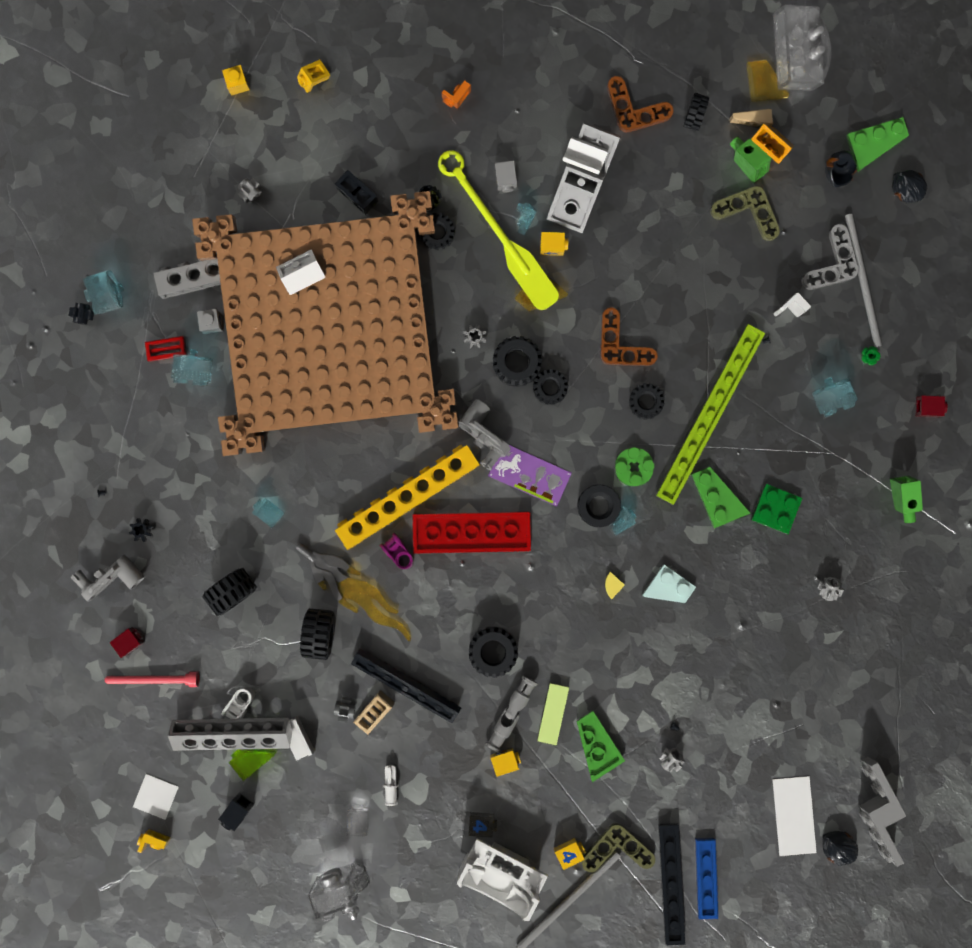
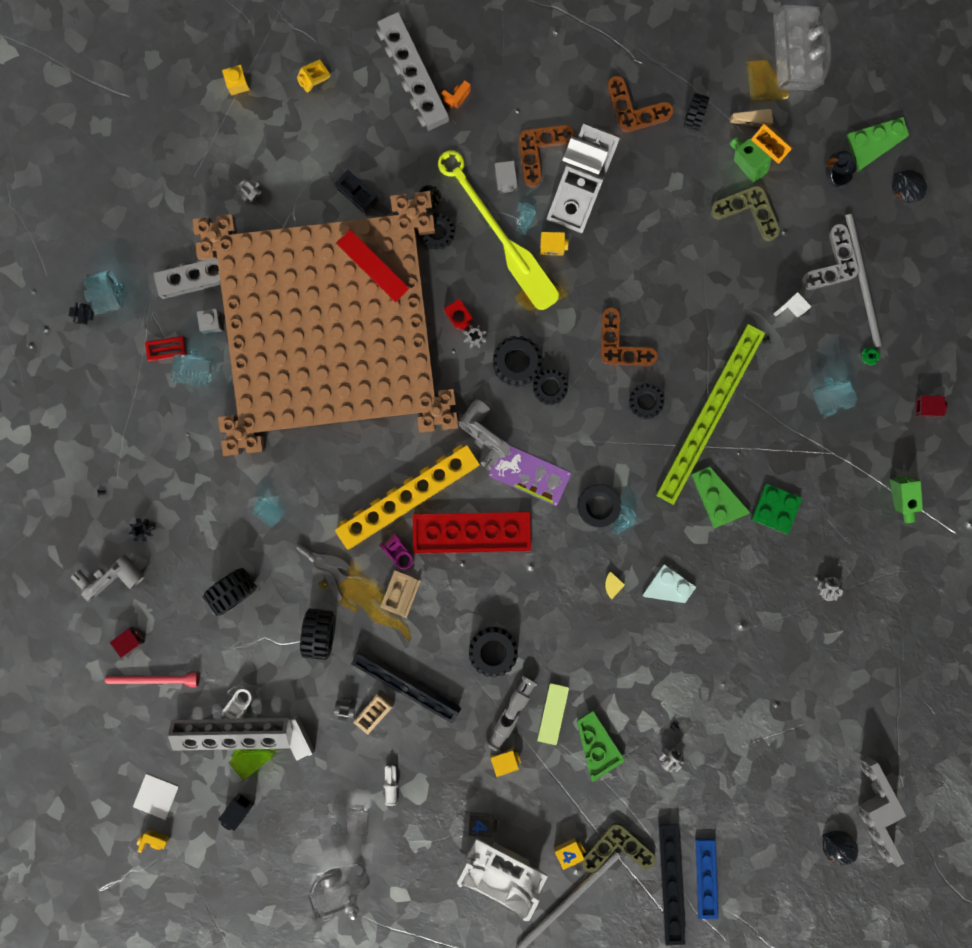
white panel [276,249,325,295] -> none
bright green plate [615,447,654,486] -> none
white sticker [773,776,817,856] -> none
none -> red slope [336,229,409,303]
none -> light grey brick [376,12,449,131]
none -> tan plate [380,570,421,618]
none -> red brick [443,298,473,331]
none -> dark orange beam [519,125,575,187]

